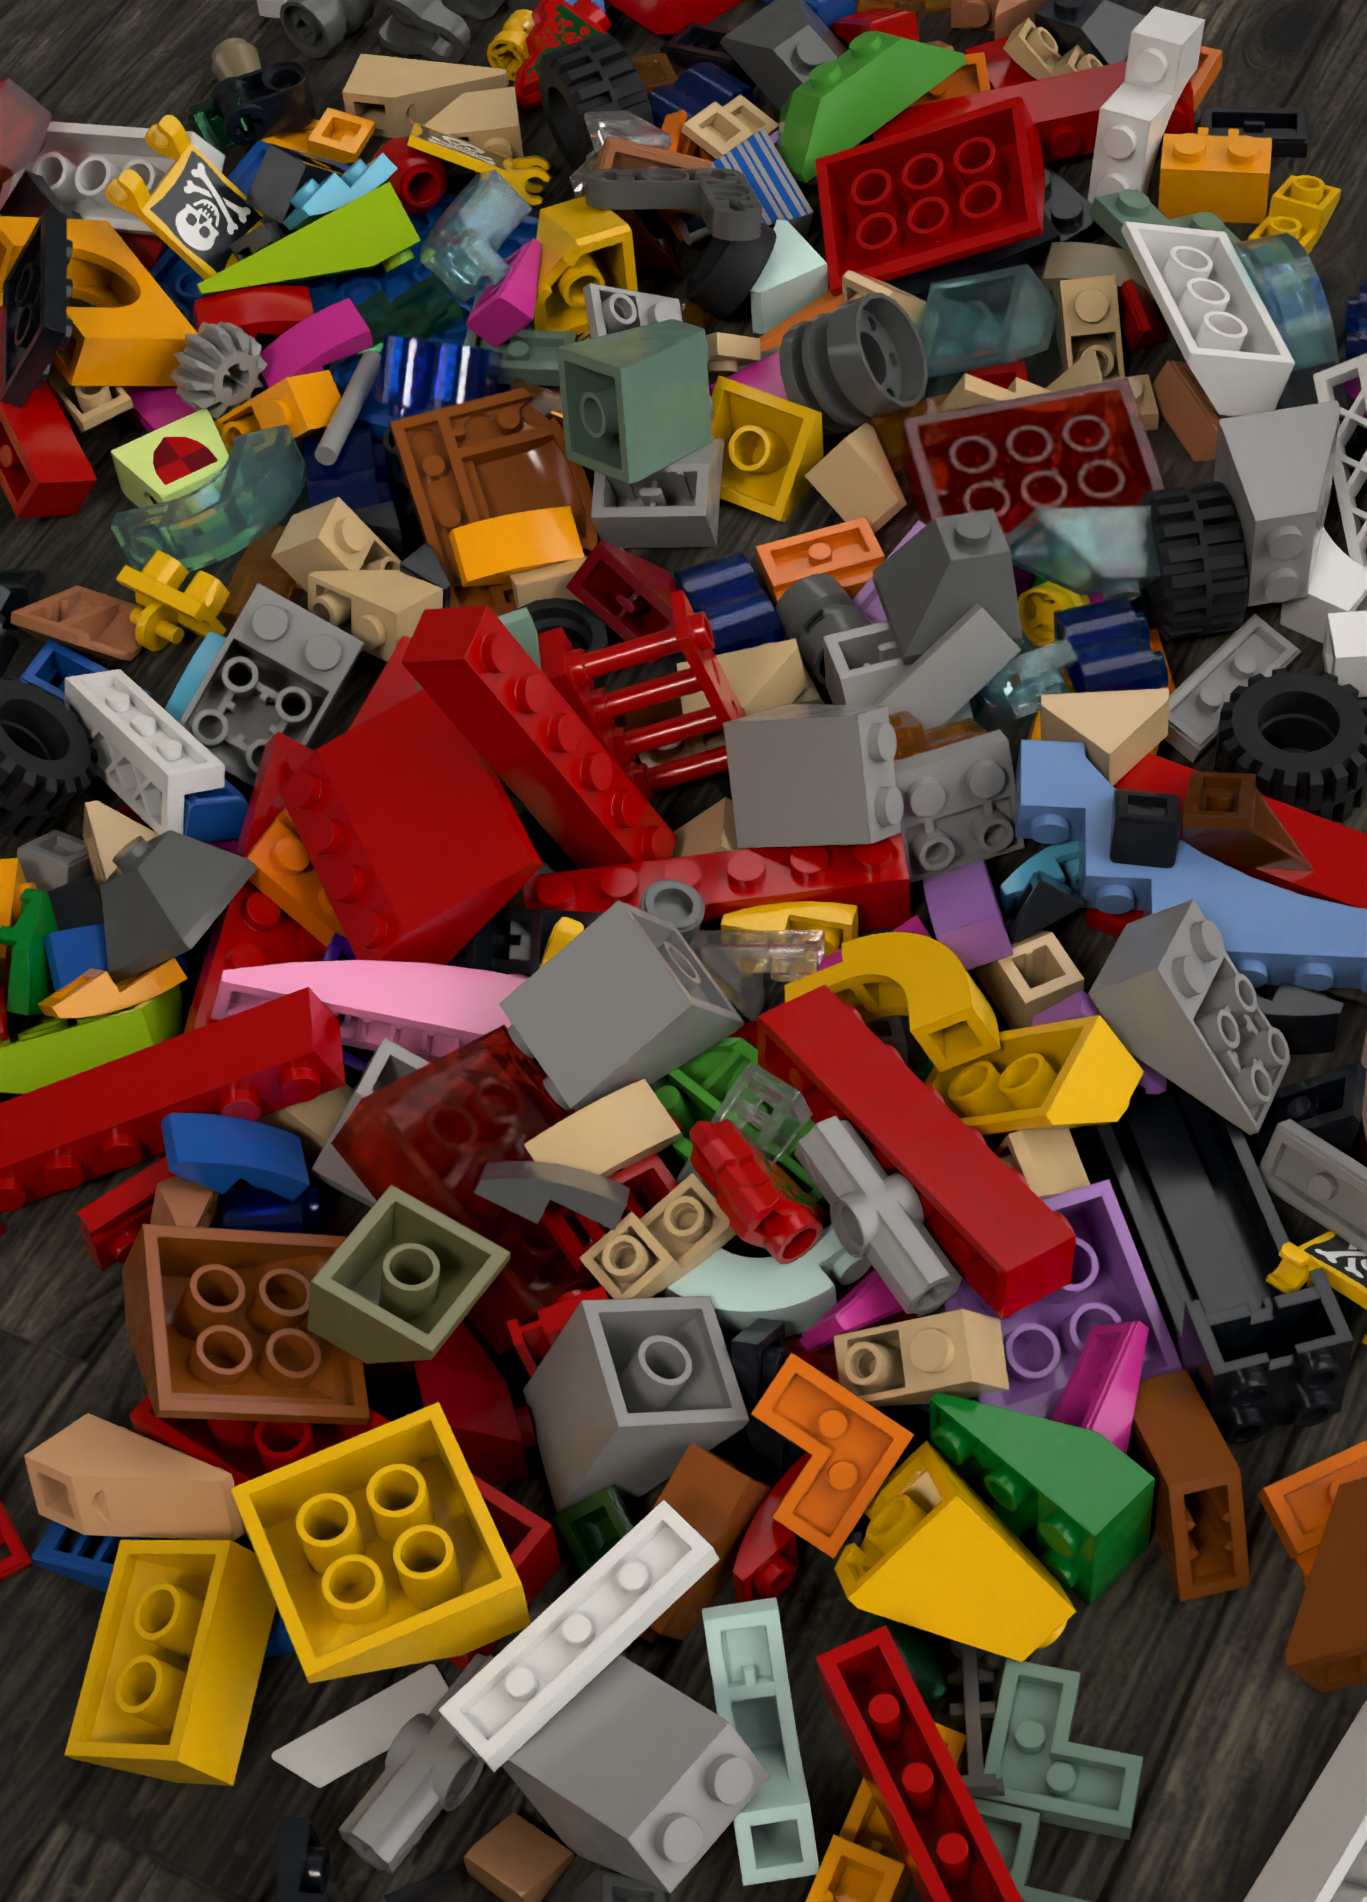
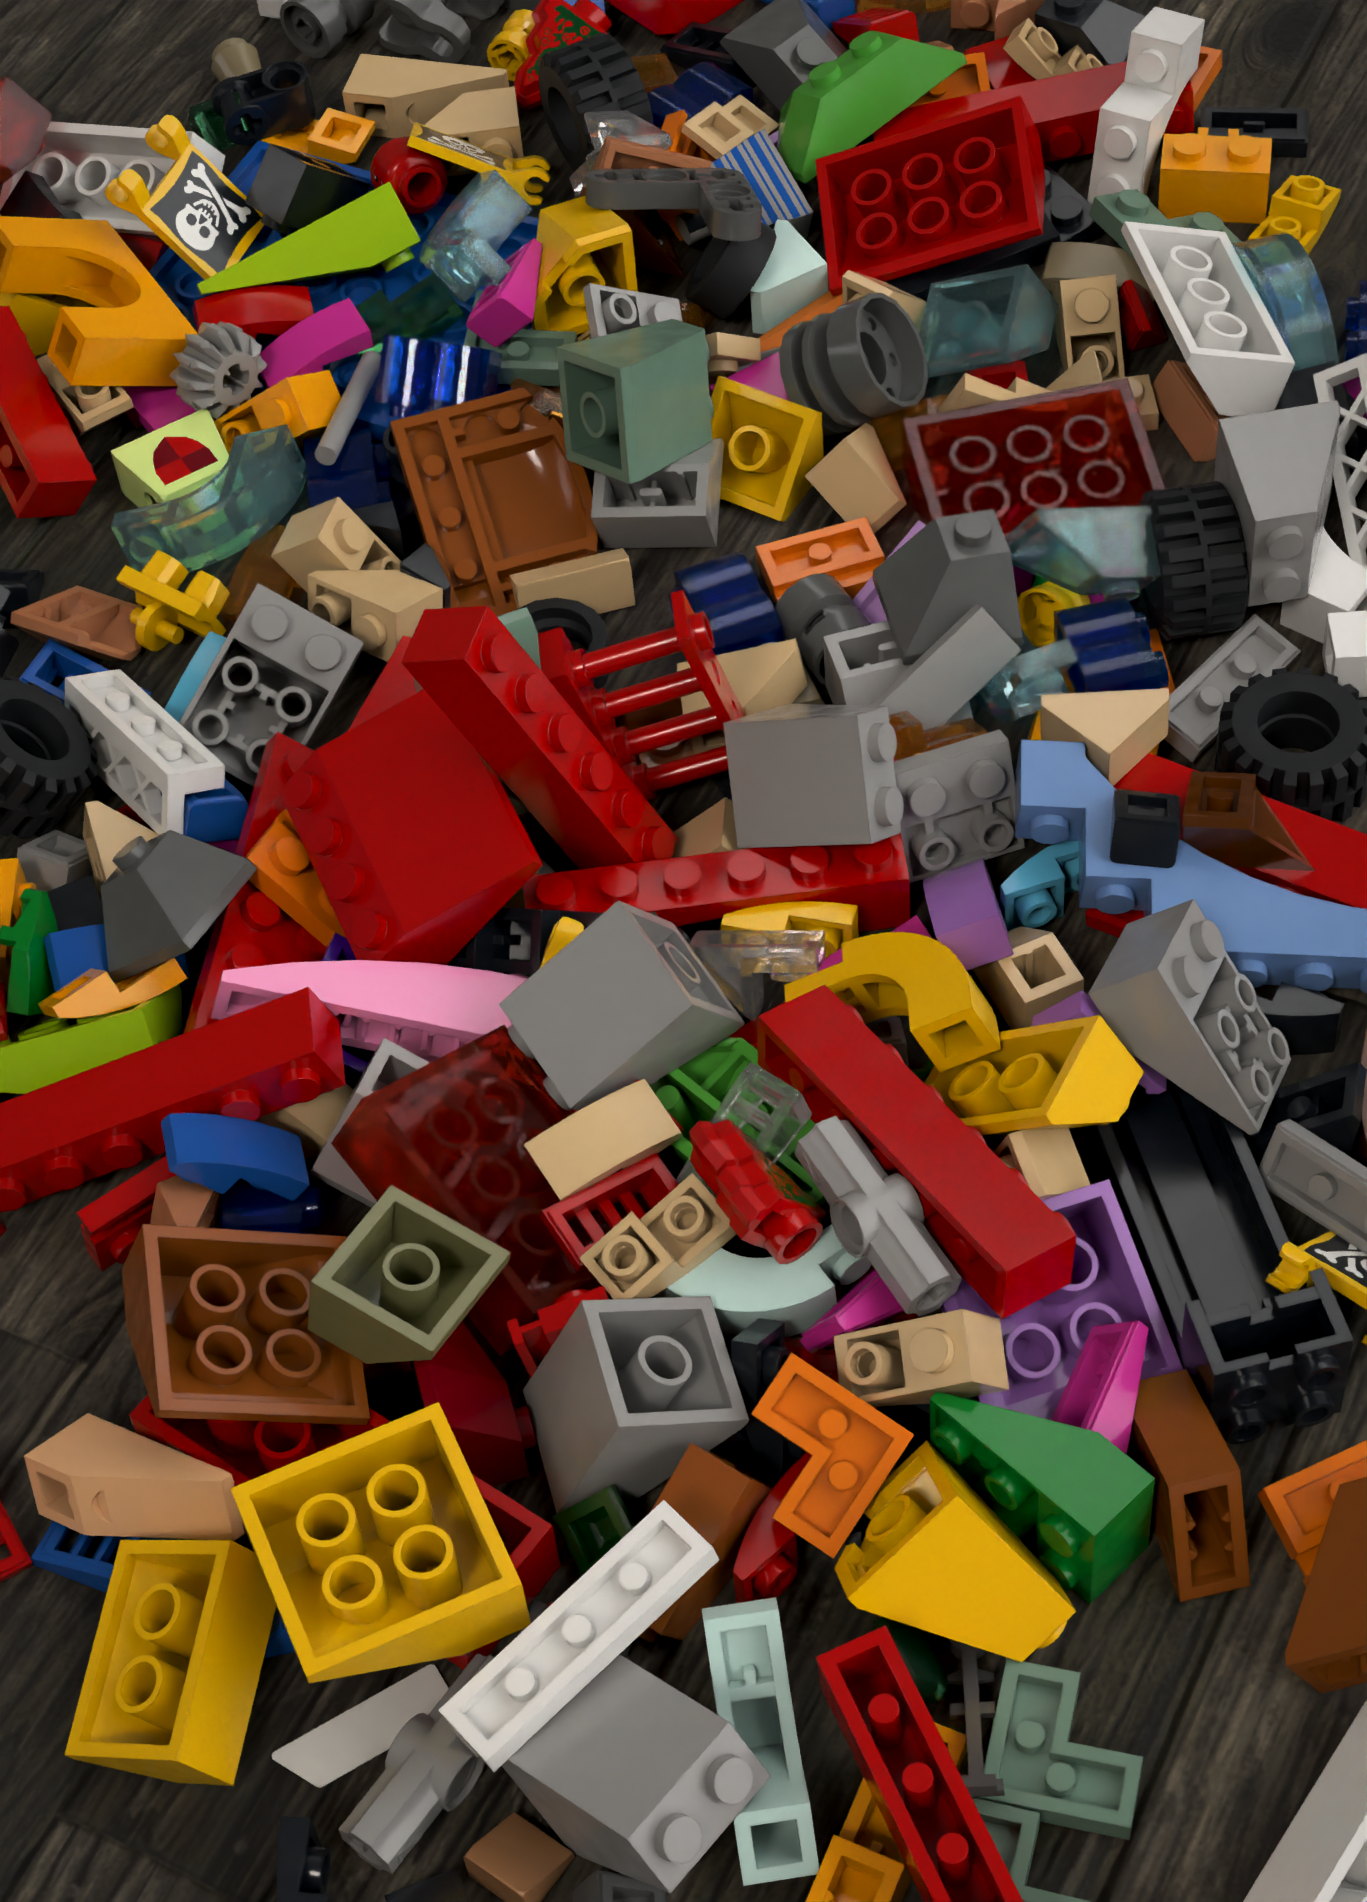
black plate [1,207,73,408] -> none
dark grey tile [230,221,285,262] -> none
medium azure slope [282,153,398,230] -> none
light orange slope [449,506,584,587] -> none
dark grey slope [474,1161,630,1230] -> none
dark red slope [566,541,678,665] -> none
dark grey tile [638,880,705,942] -> none
black slope [1005,870,1084,942] -> none

